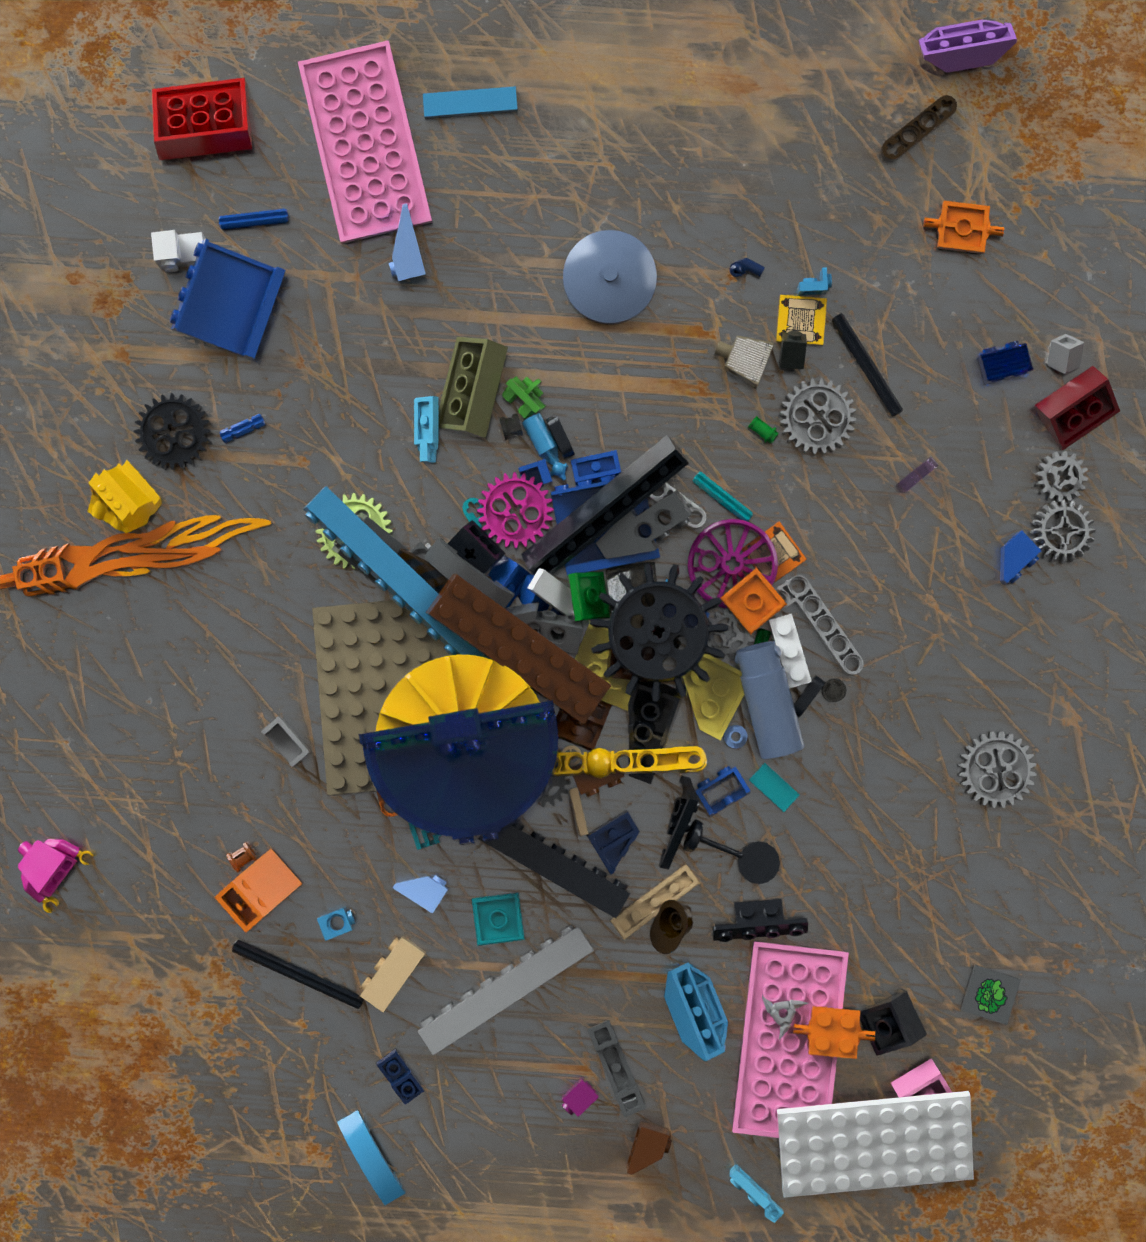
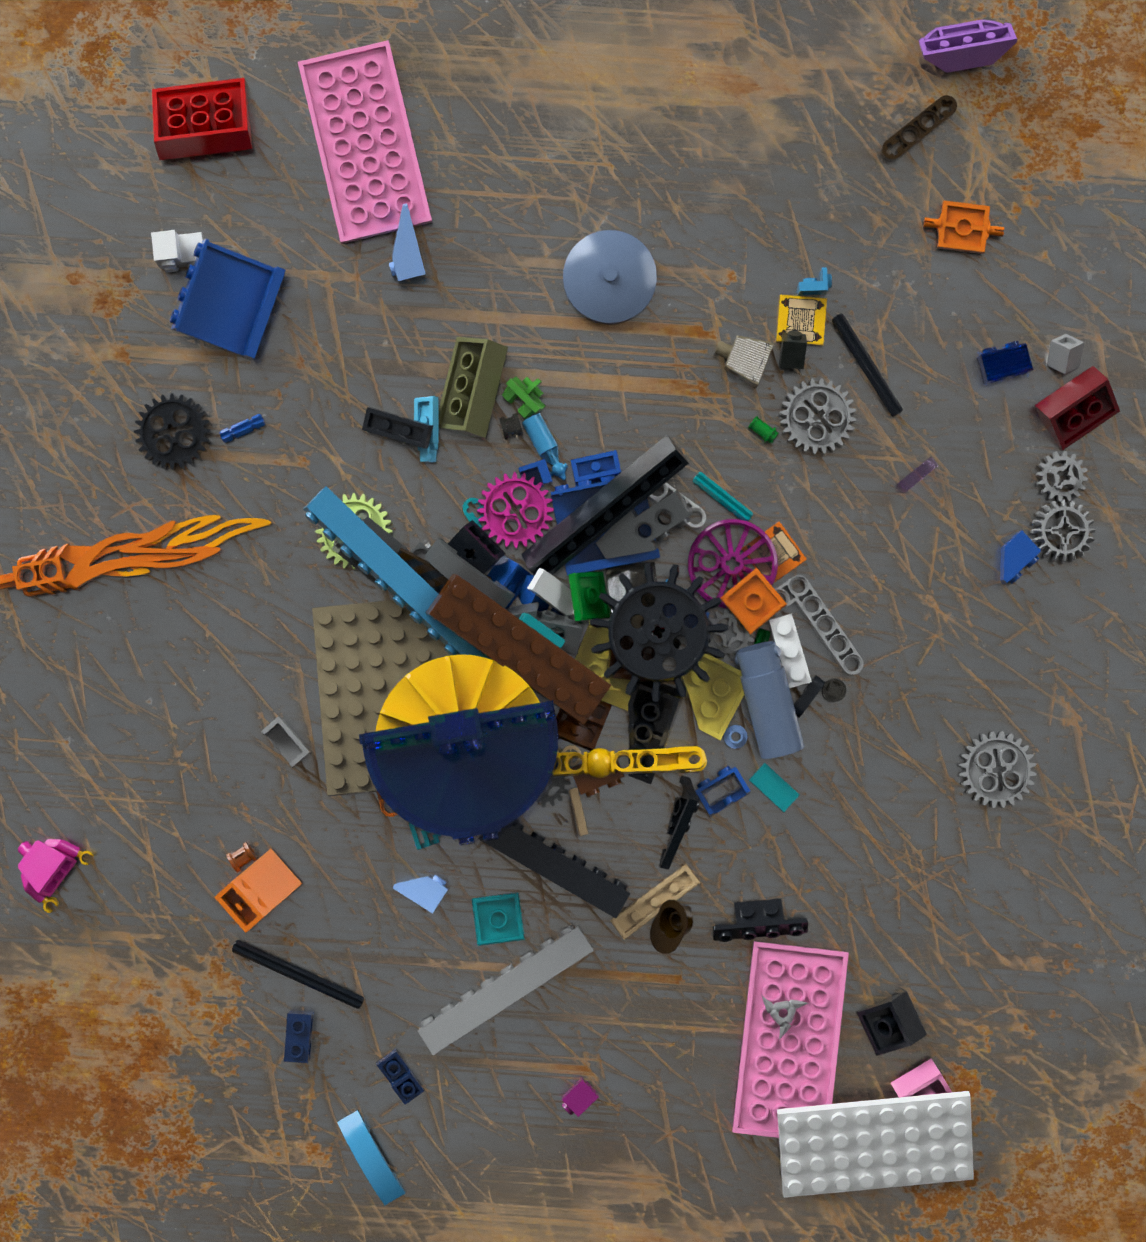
yellow slope [87,460,162,534] -> none
blue axle [219,209,289,229] -> none
dark azure brick [317,907,356,941] -> none
tan brick [360,936,426,1012] -> none
dark azure tile [423,86,518,119] -> none
black beam [545,415,575,460] -> none
dark blue wing [587,811,640,875] -> none
dark grey slope [587,1020,646,1118] -> none
reddish brown slope [626,1120,672,1175] -> none
dark azure wedge [664,962,728,1061] -> none
black piece [683,819,780,884] -> none
dark blue arm [730,258,765,277] -> none
medium azure hinge [730,1164,784,1223] -> none
orange plate [793,1006,875,1059] -> none
dark grey tile [960,964,1021,1025] -> none
none -> dark blue brick [284,1011,314,1063]
none -> black plate [362,407,433,448]
none -> teal tile [519,613,565,648]

